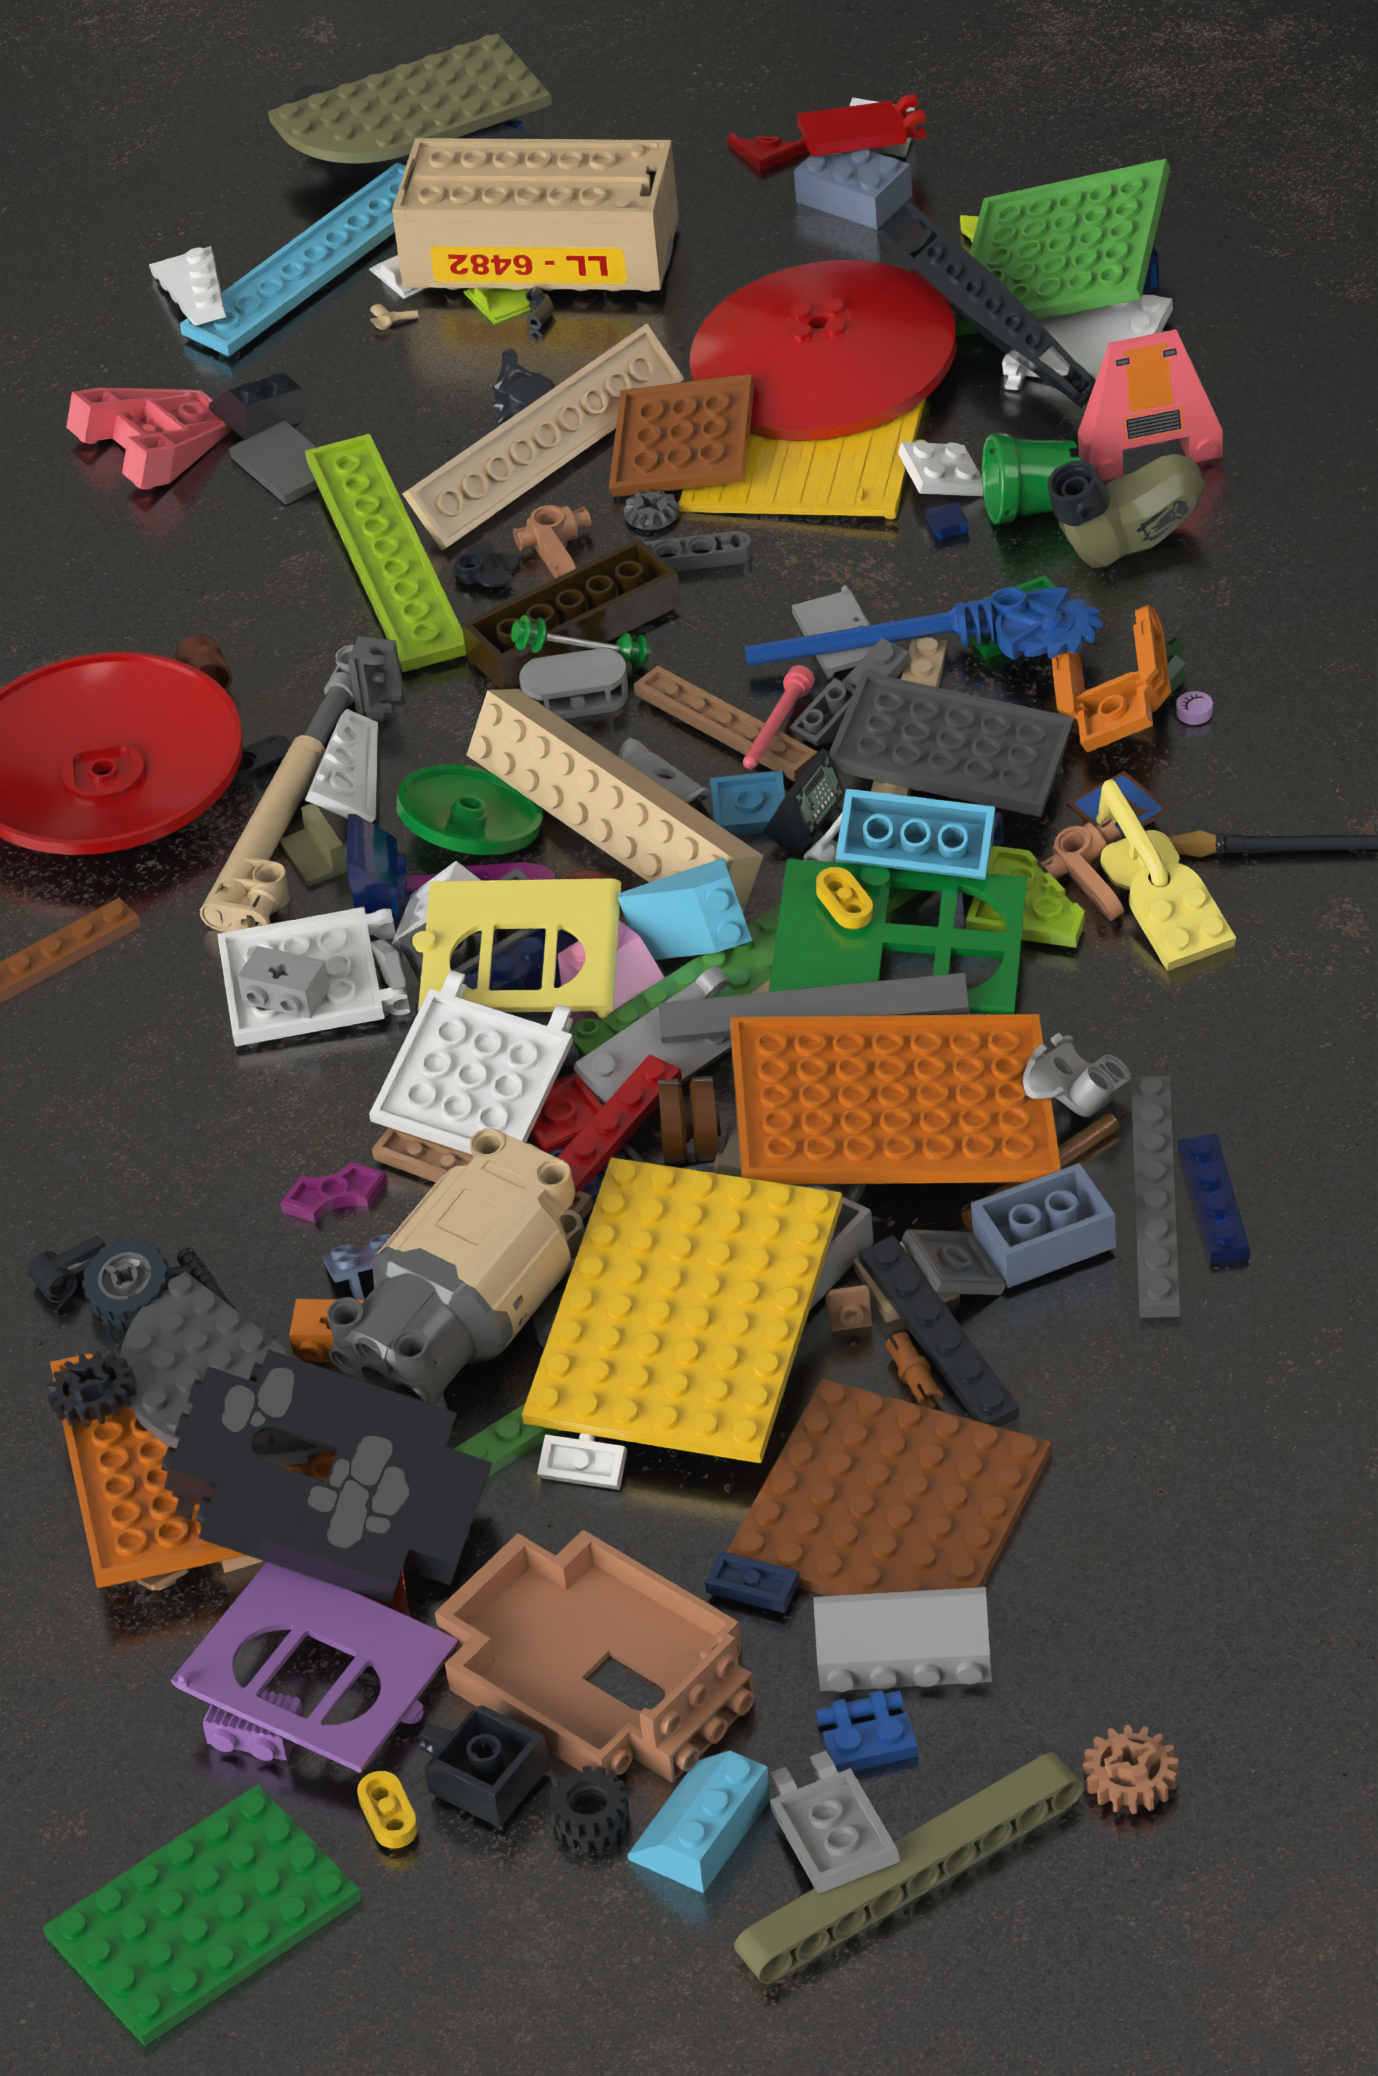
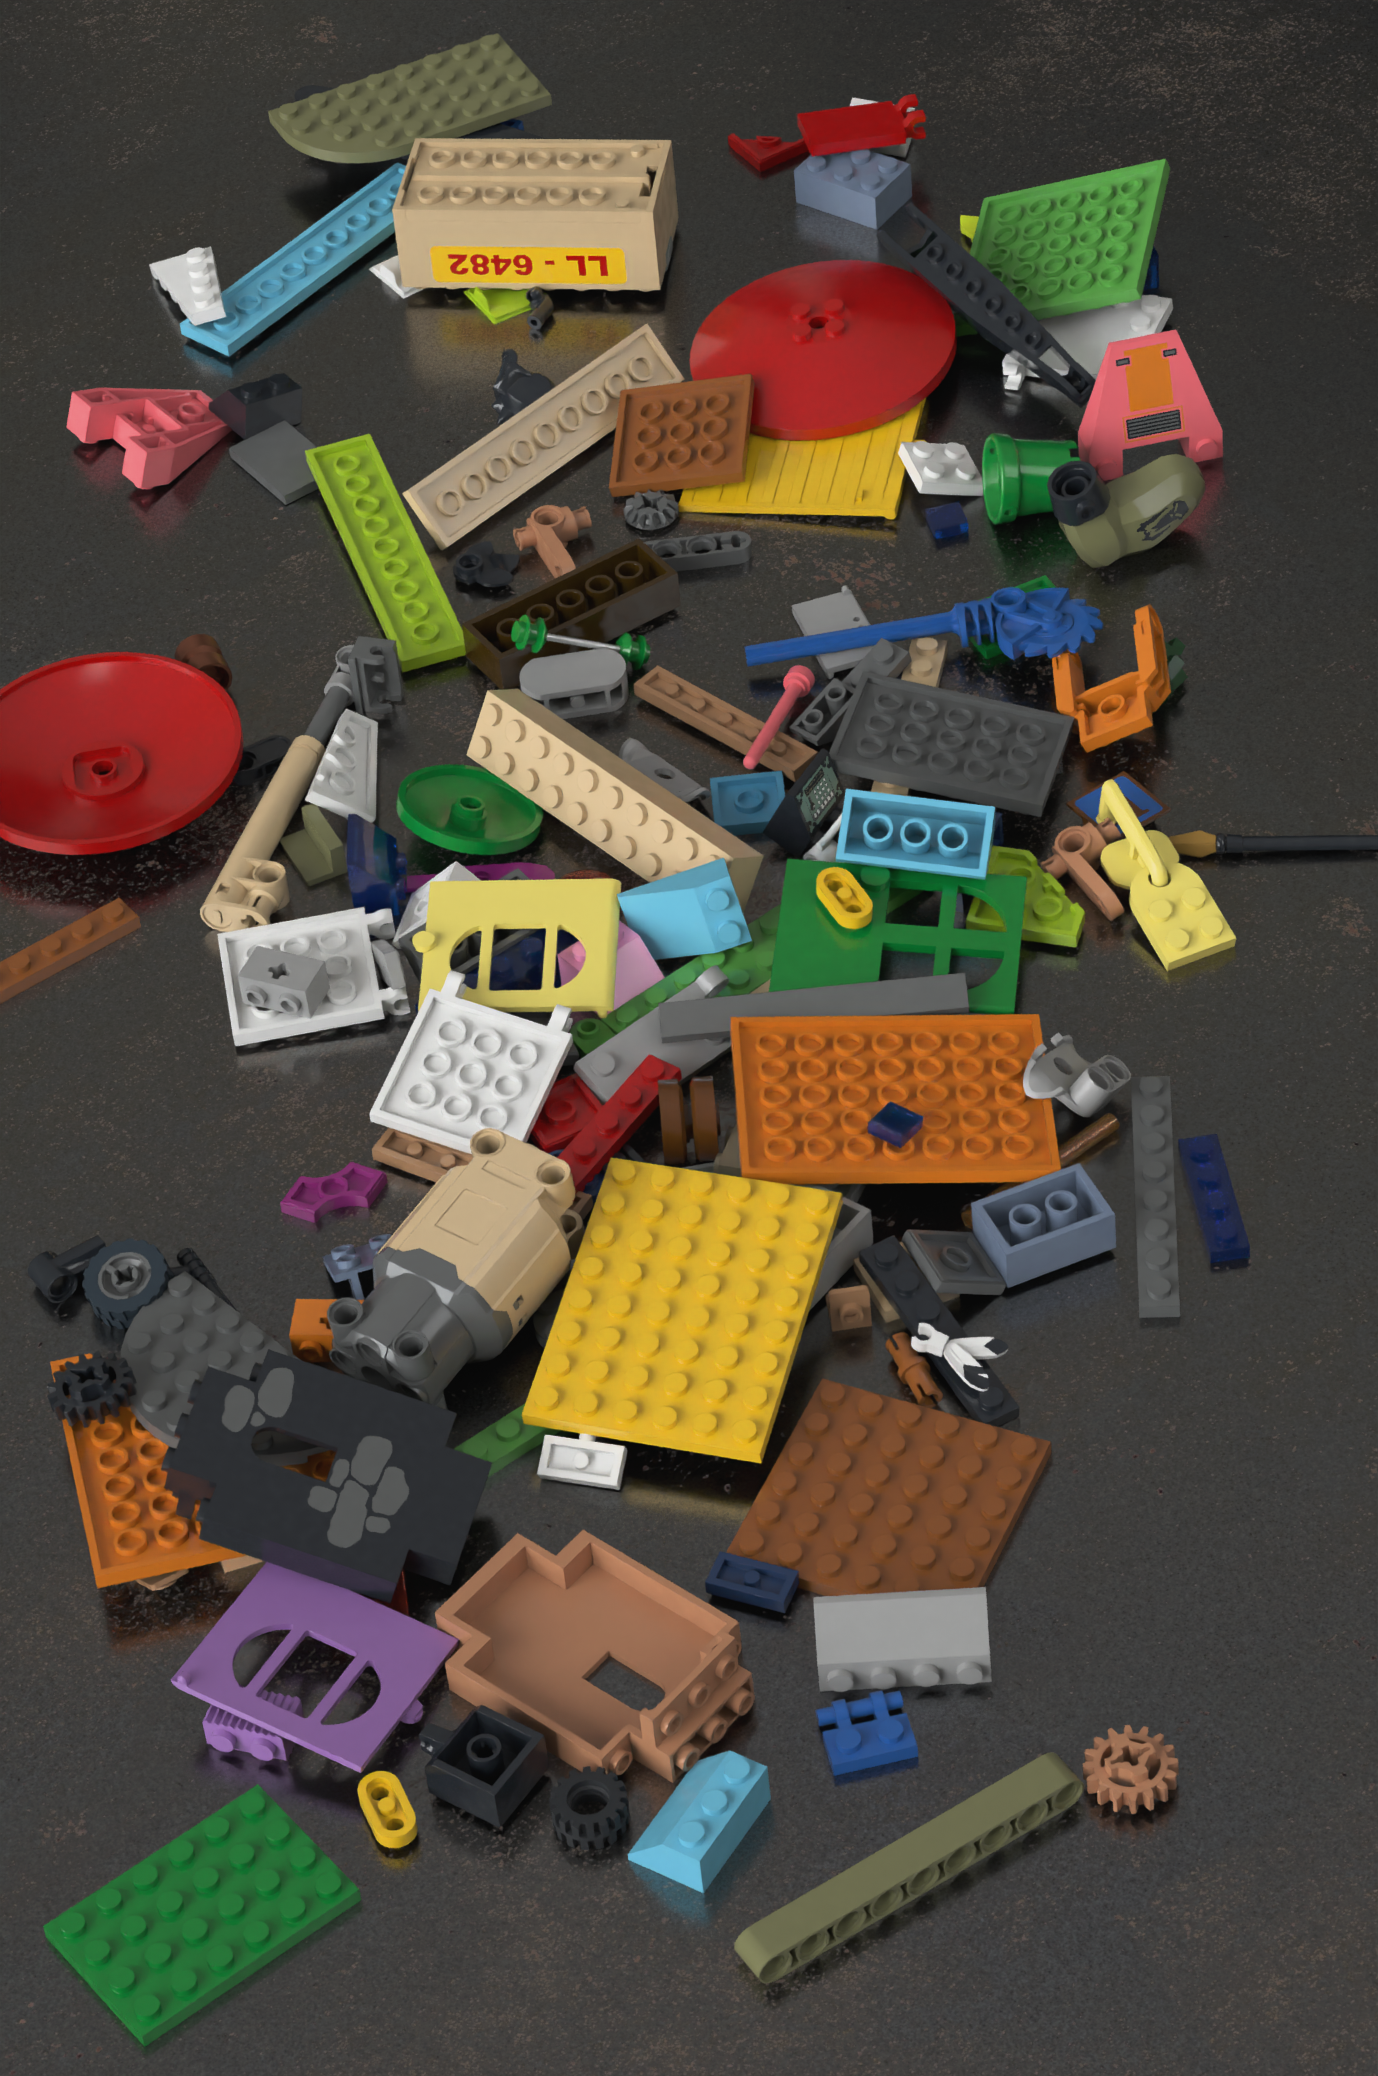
tan hand [370,304,418,330] -> none
light grey tile [769,1750,901,1894] -> none
lavender tile [1176,691,1213,725] -> none
none -> clear blue tile [868,1101,923,1148]
none -> white piece [911,1323,1008,1392]

